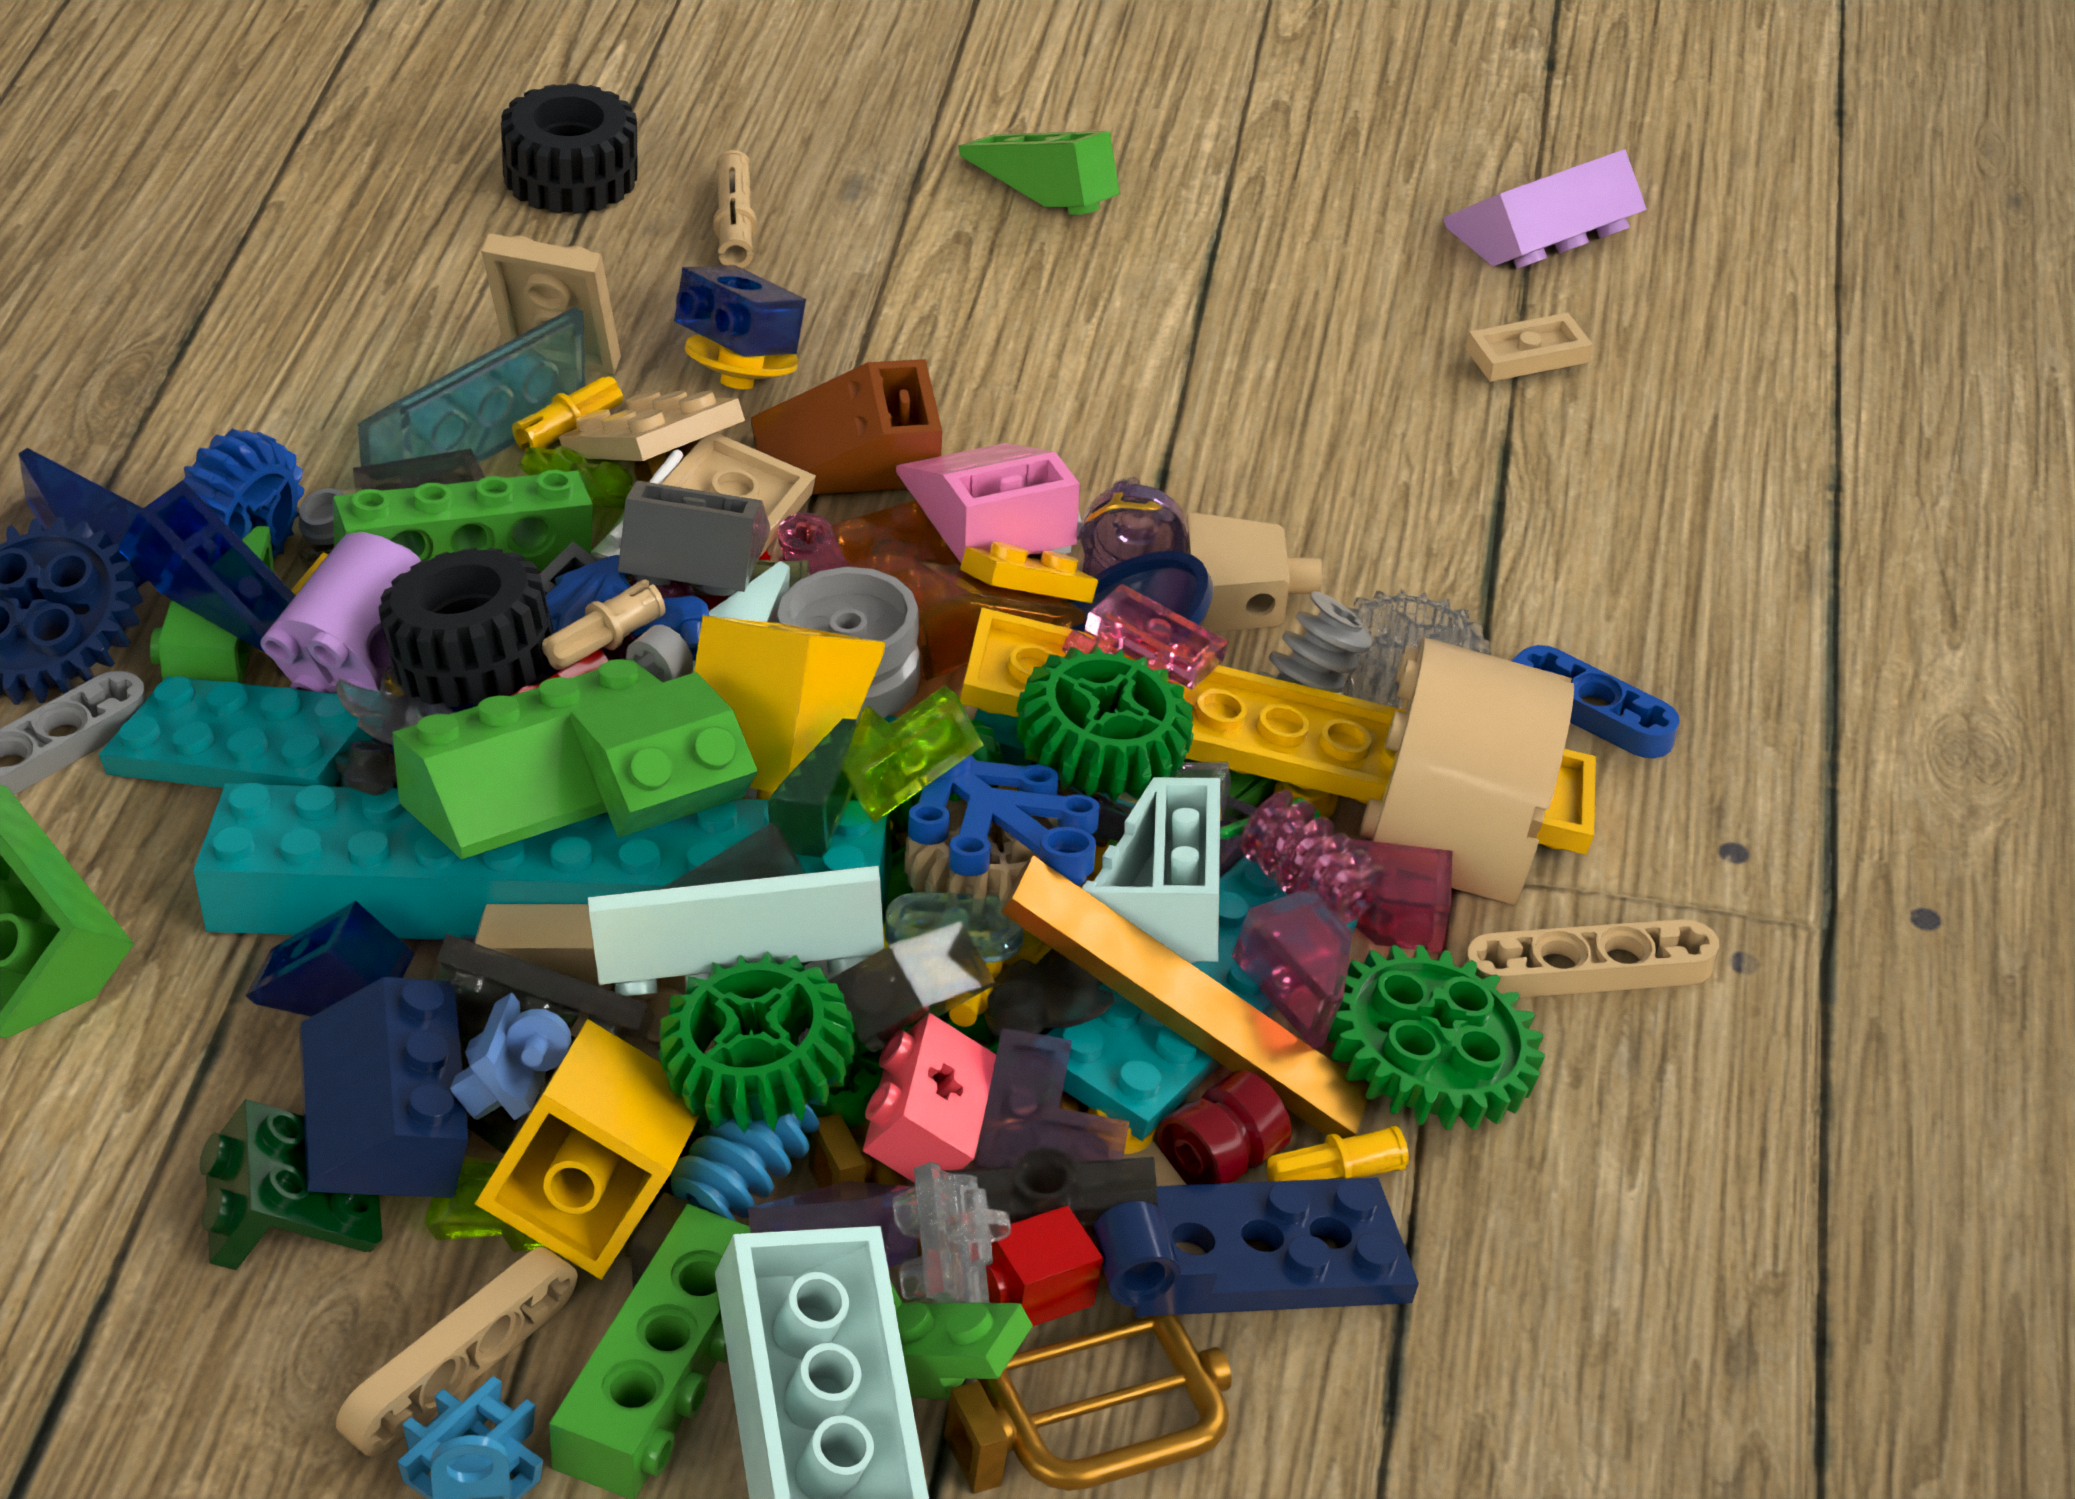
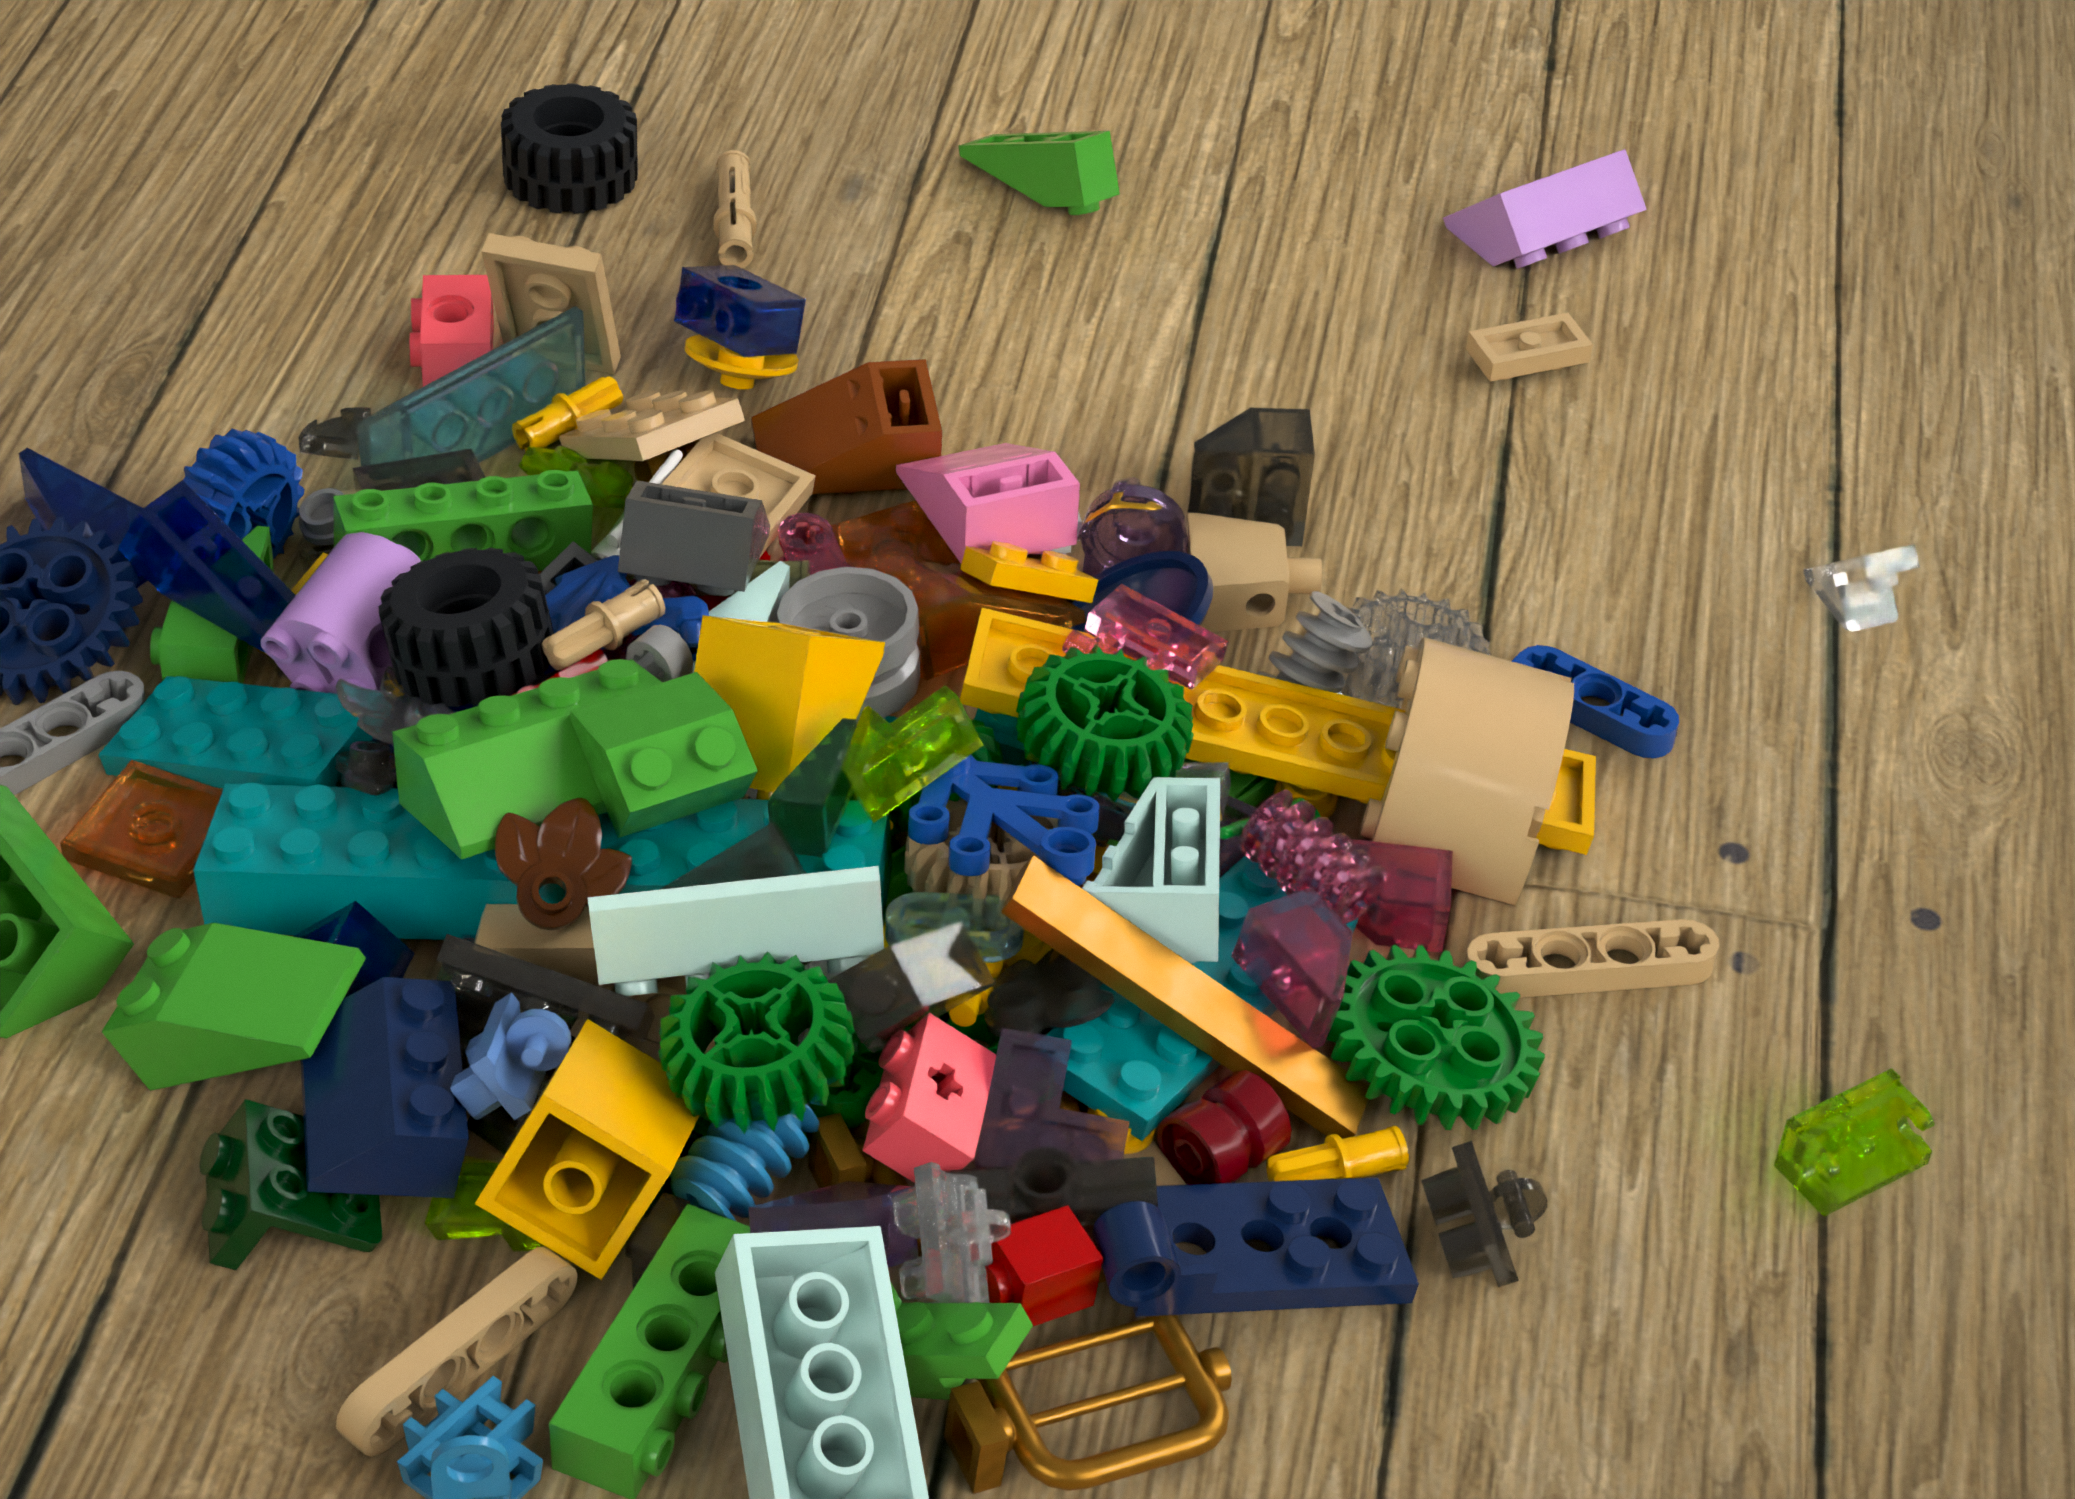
none -> clear orange plate [60,760,223,899]
none -> bright green slope [102,923,366,1091]
none -> clear smoke tile [298,407,372,460]
none -> coral brick [409,275,494,390]
none -> reddish brown plate [495,798,632,930]
none -> clear smoke slope [1184,407,1315,546]
none -> clear smoke hips [1421,1141,1548,1287]
none -> clear neon green hinge [1774,1068,1935,1217]
none -> clear slope [1803,544,1920,632]

